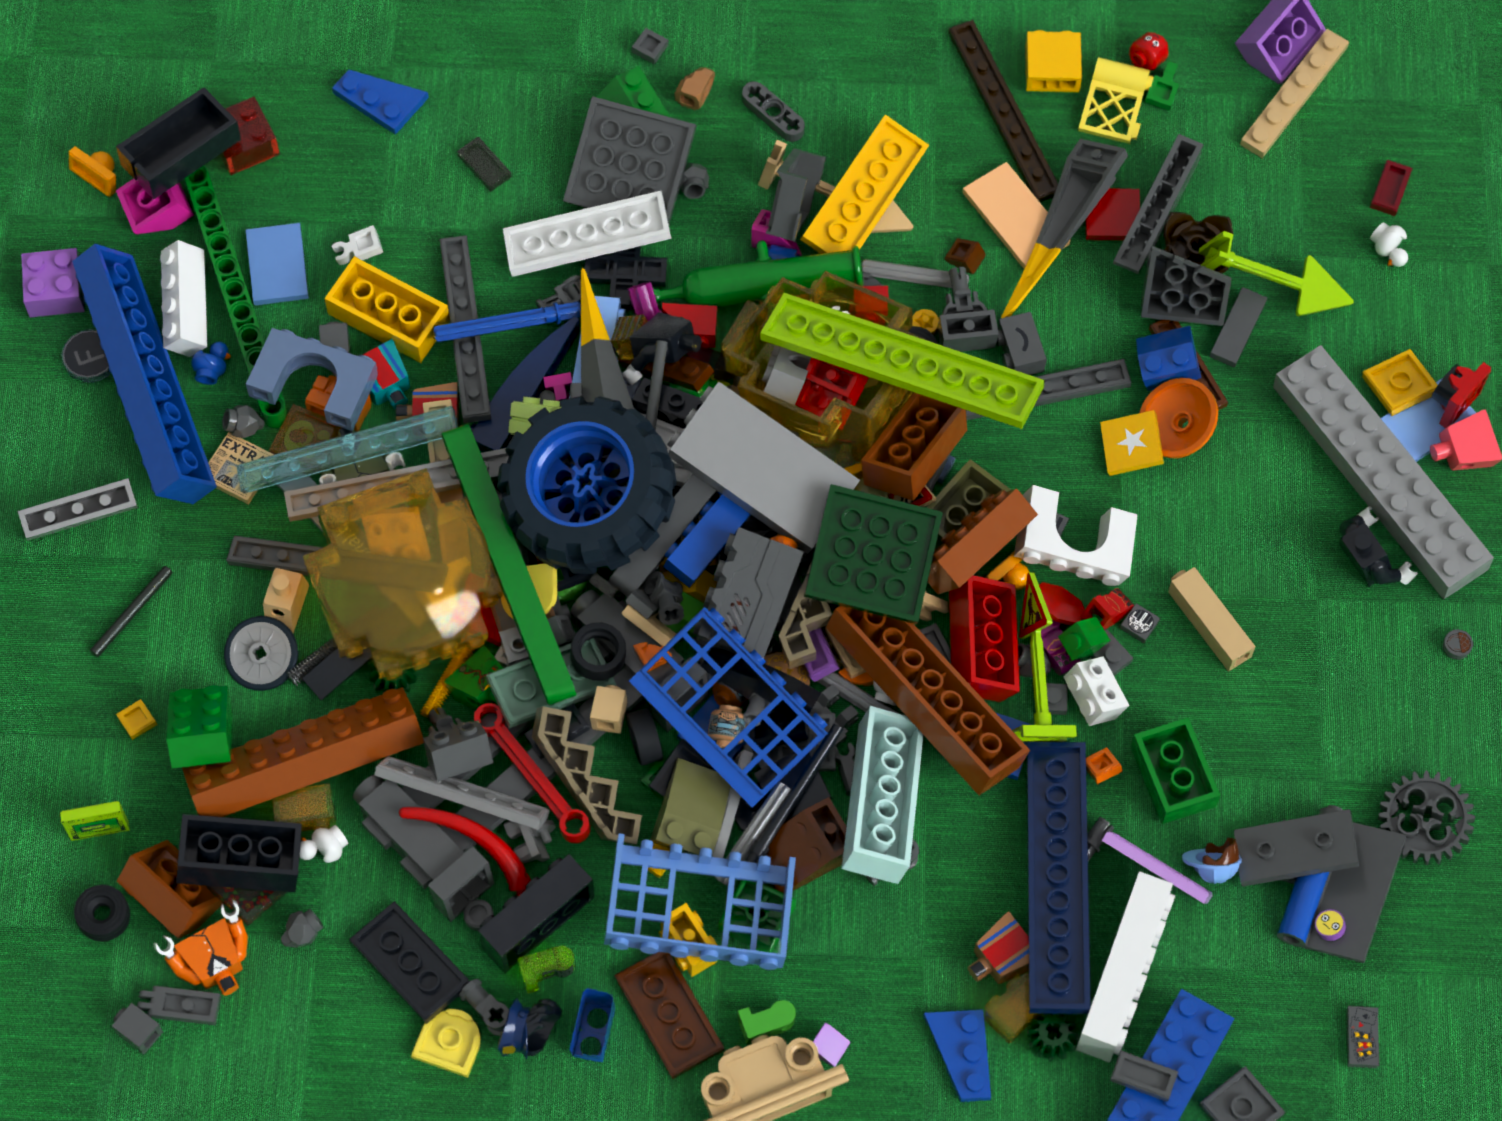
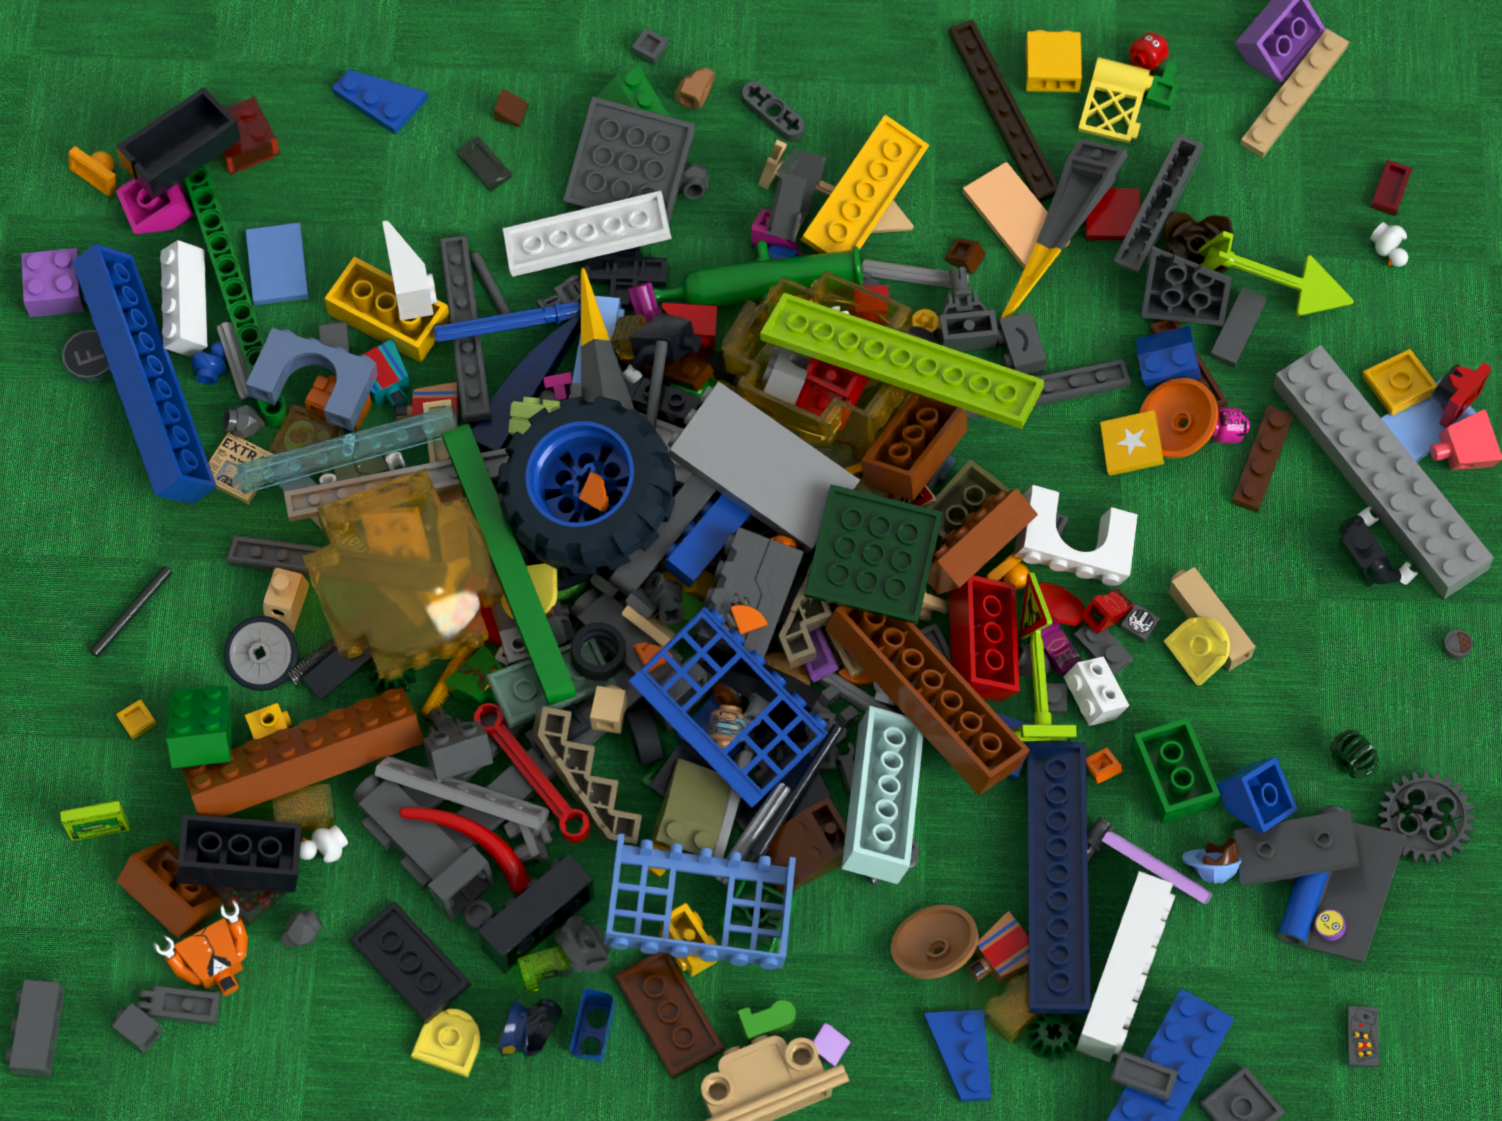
light grey brick [18,478,137,541] -> none
black tyre [74,885,130,942] -> none
white plate [332,225,383,265] -> none
dark grey connector [459,978,509,1036] -> none
green brick [1058,617,1111,661] -> none
none -> dark grey brick [6,980,65,1078]
none -> light grey axle [217,322,251,400]
none -> yellow brick [245,703,293,740]
none -> white slope [383,221,437,320]
none -> dark grey bar [470,252,511,315]
none -> reddish brown slope [494,89,529,127]
none -> dark grey plate [554,916,611,973]
none -> orange tile [579,472,609,511]
none -> orange tile [730,605,768,635]
none -> medium nougat dish [891,905,978,979]
none -> light yellow tile [1164,616,1230,686]
none -> dark pink head [1211,407,1250,444]
none -> blue slope [1216,757,1298,833]
none -> reddish brown plate [1231,405,1294,513]
none -> dark green gear [1330,729,1379,779]

